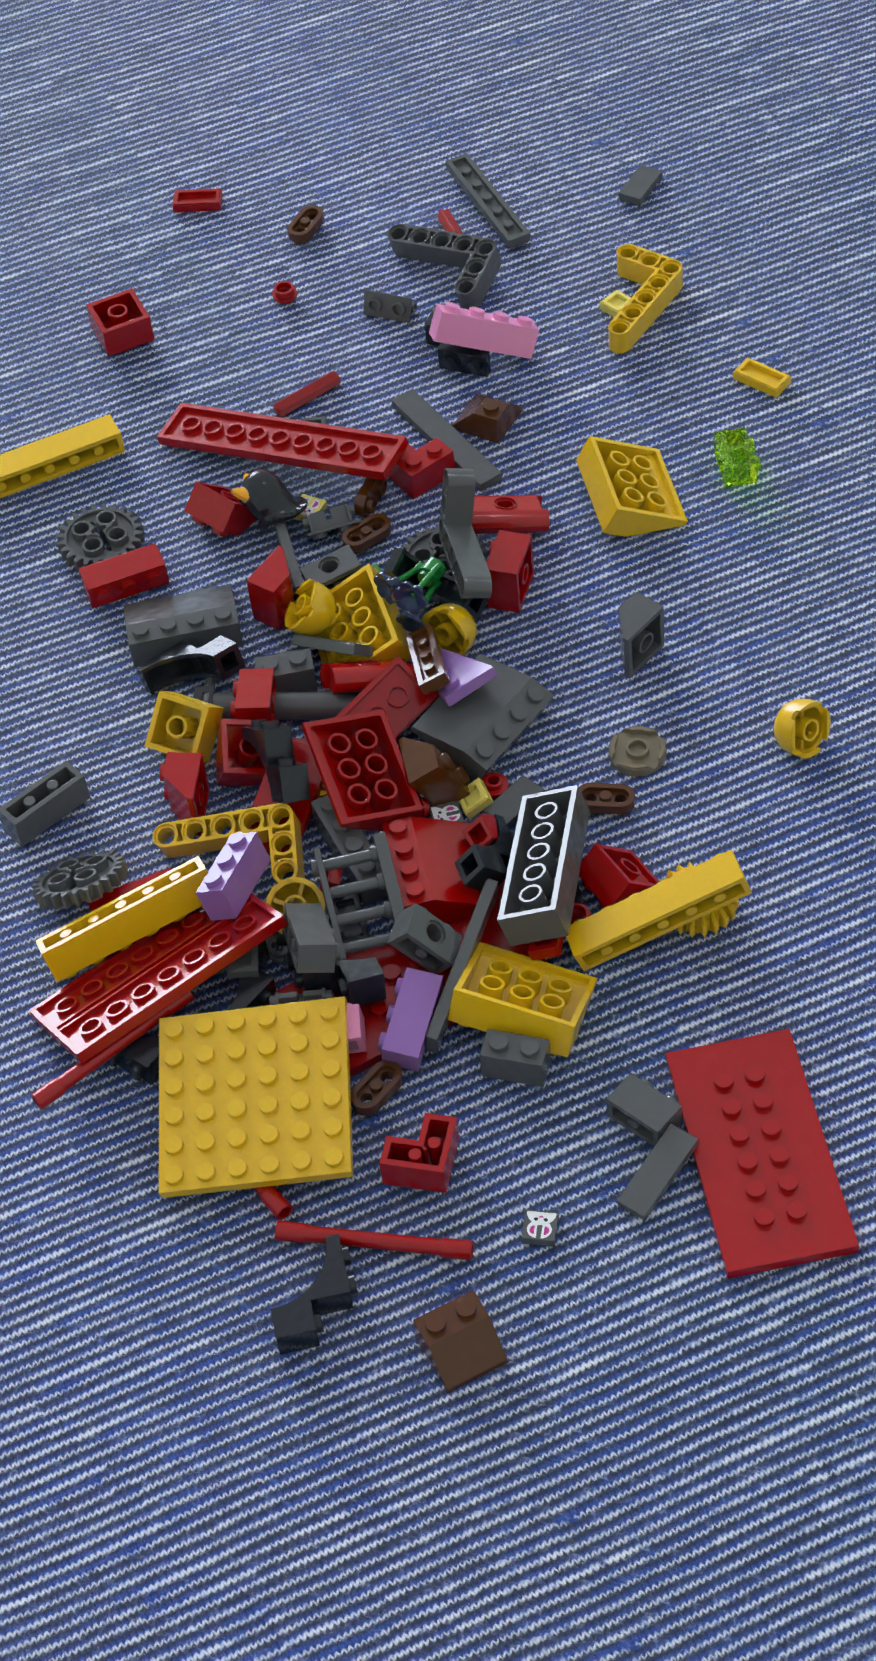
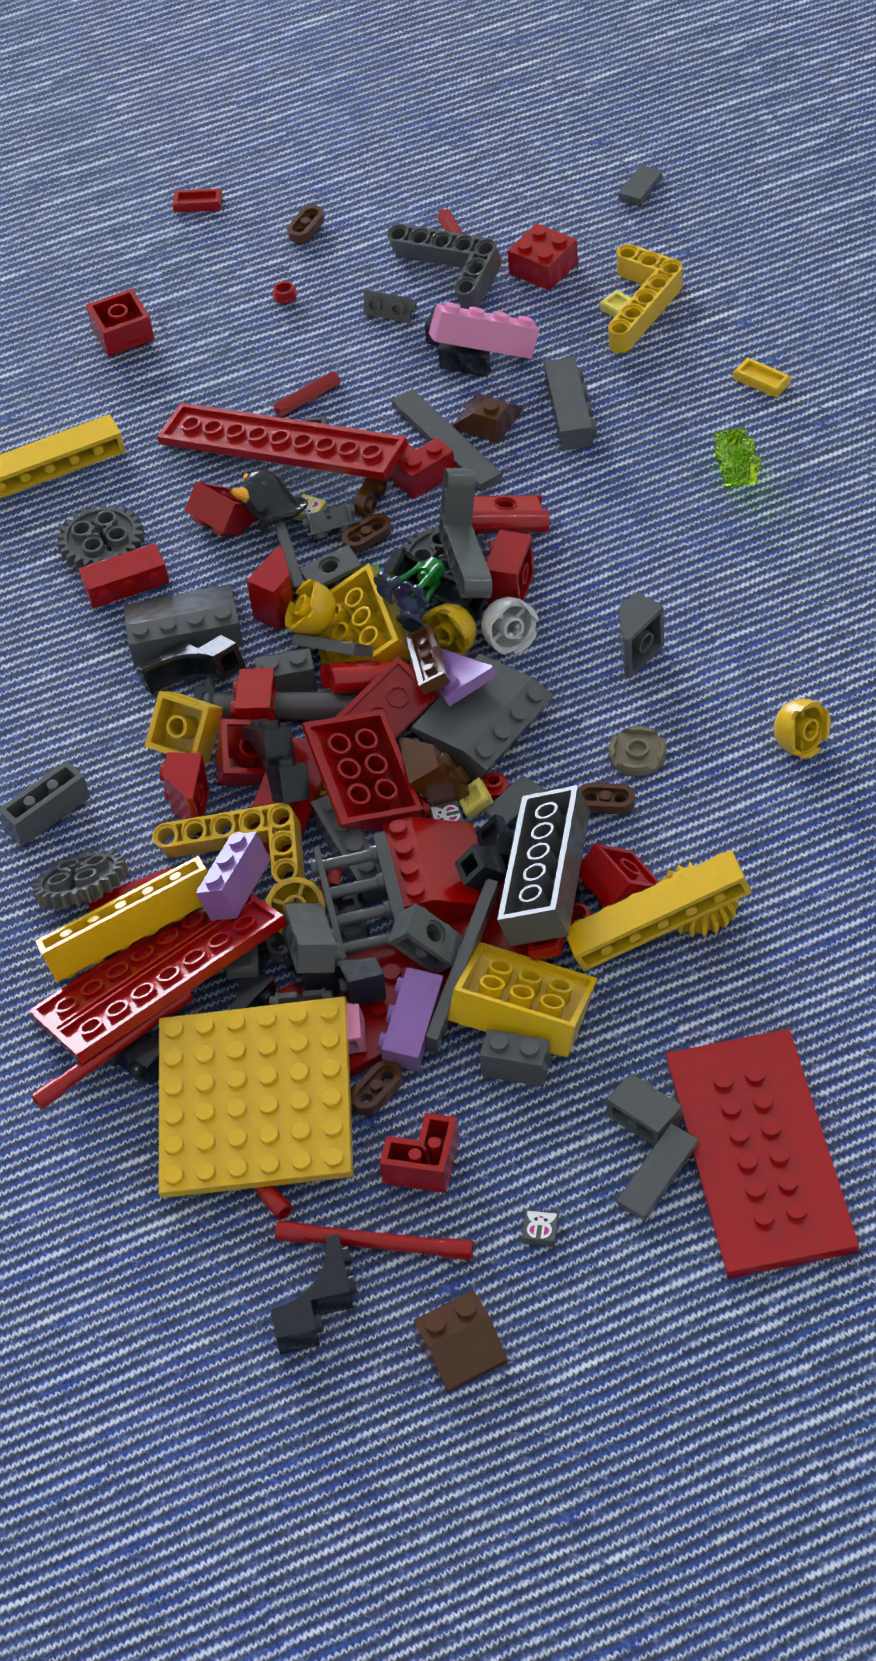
dark grey plate [445,153,531,249] -> none
red slope [462,814,498,847] -> none
yellow slope [576,436,688,537] -> none
none -> white cylinder [481,597,539,655]
none -> red brick [507,223,578,291]
none -> dark grey brick [544,357,597,451]

